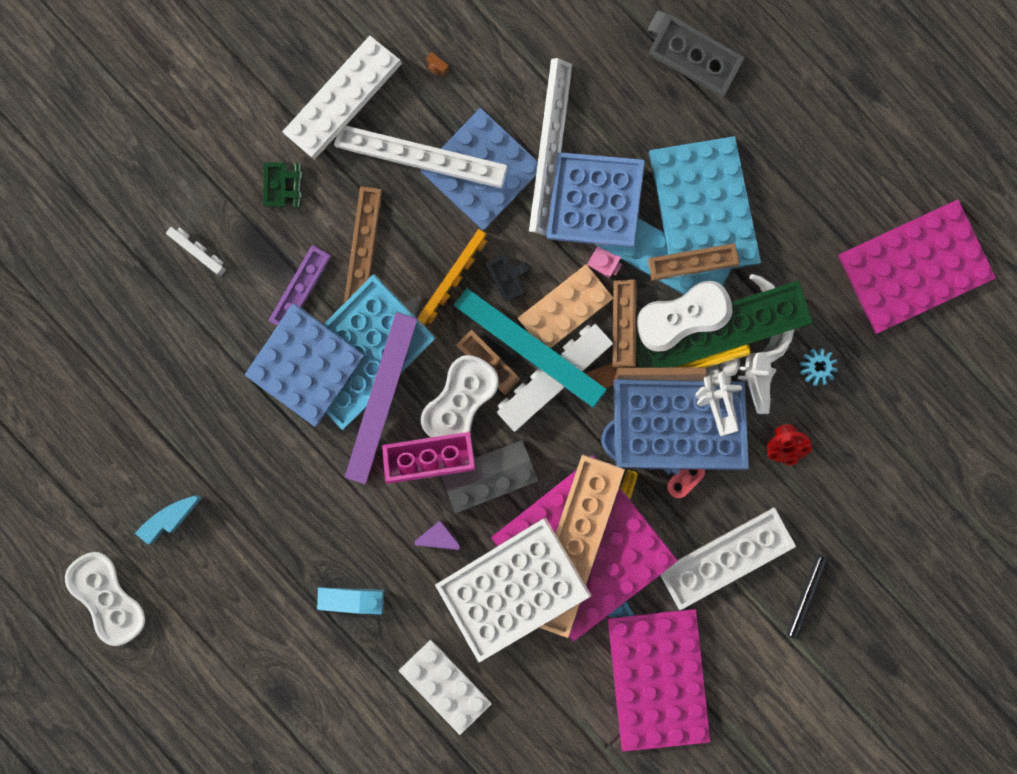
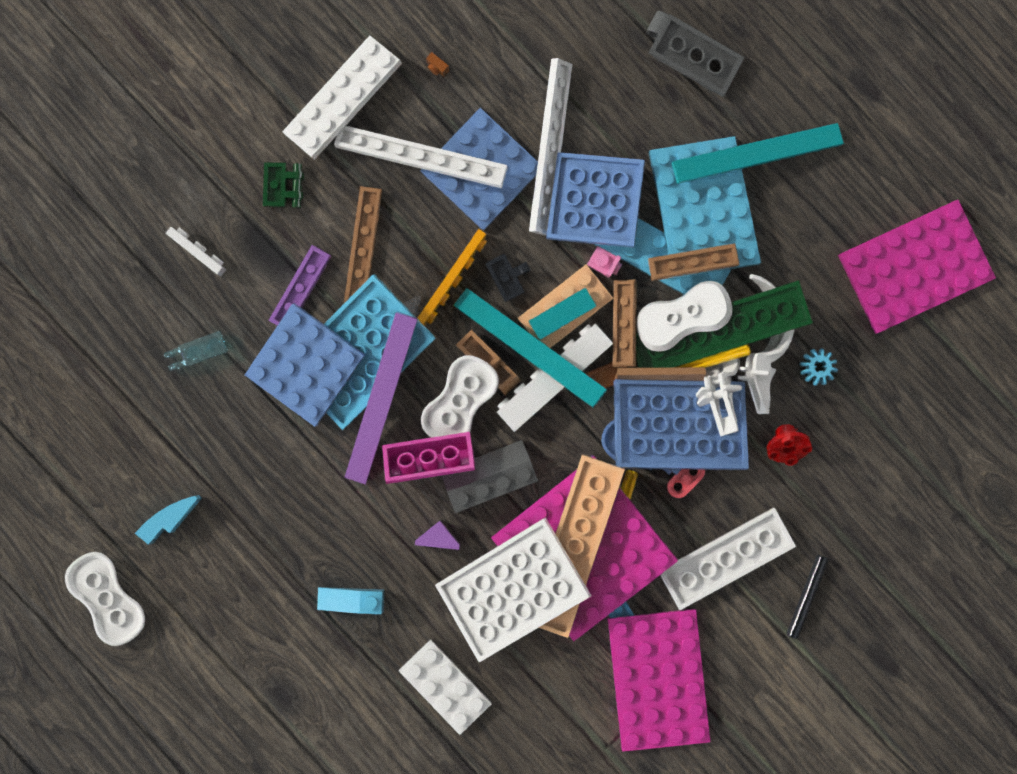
none -> clear light blue hinge [164,331,229,371]
none -> teal tile [528,288,596,340]
none -> teal tile [671,123,844,184]

